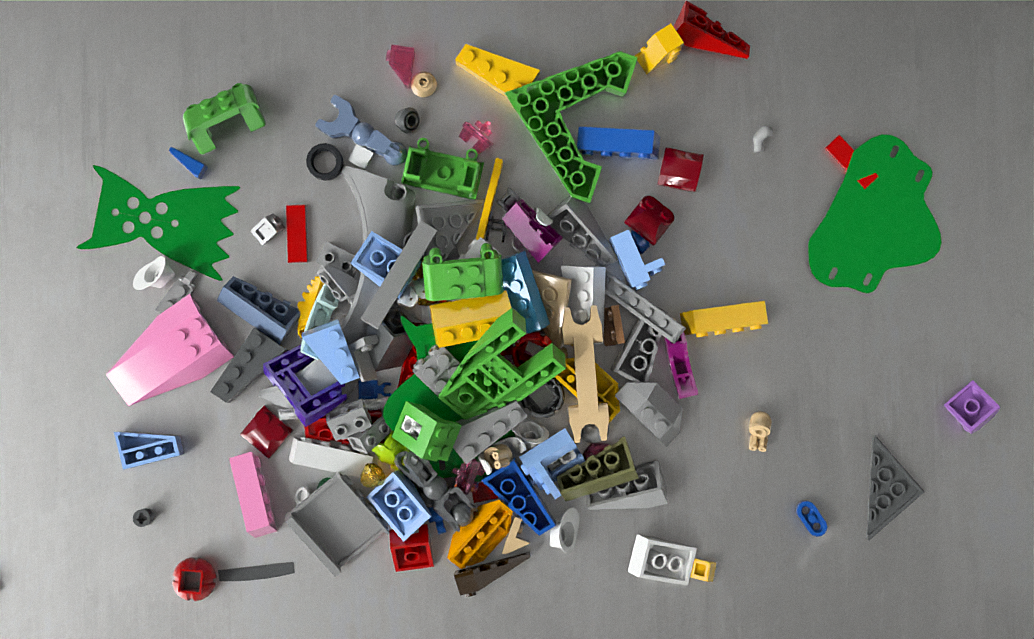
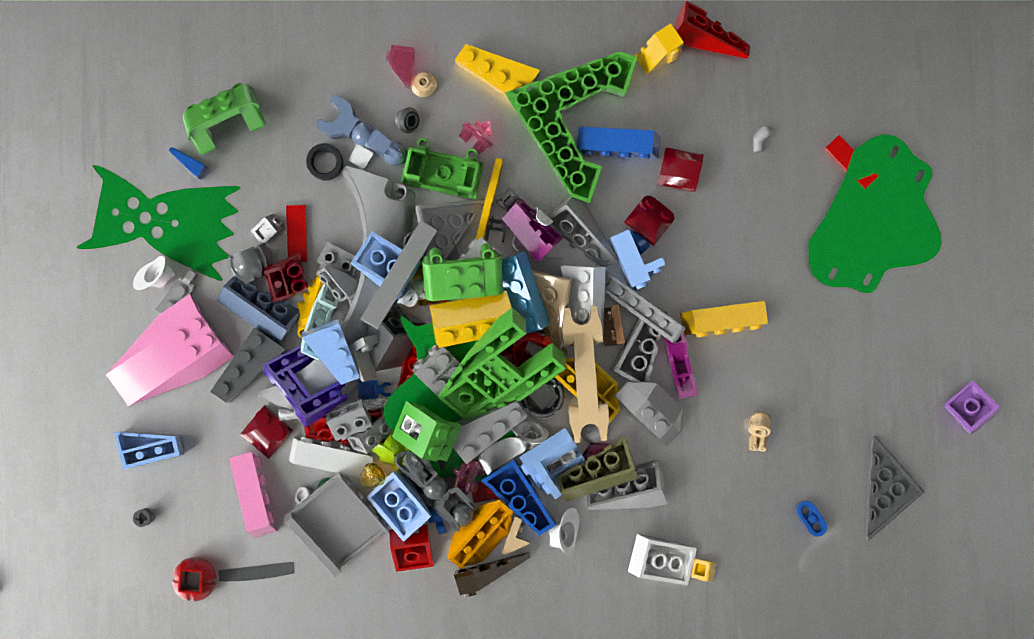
tan piece [484,444,512,469] -> none
none -> dark grey piece [228,243,273,285]
none -> dark red slope [263,252,309,303]

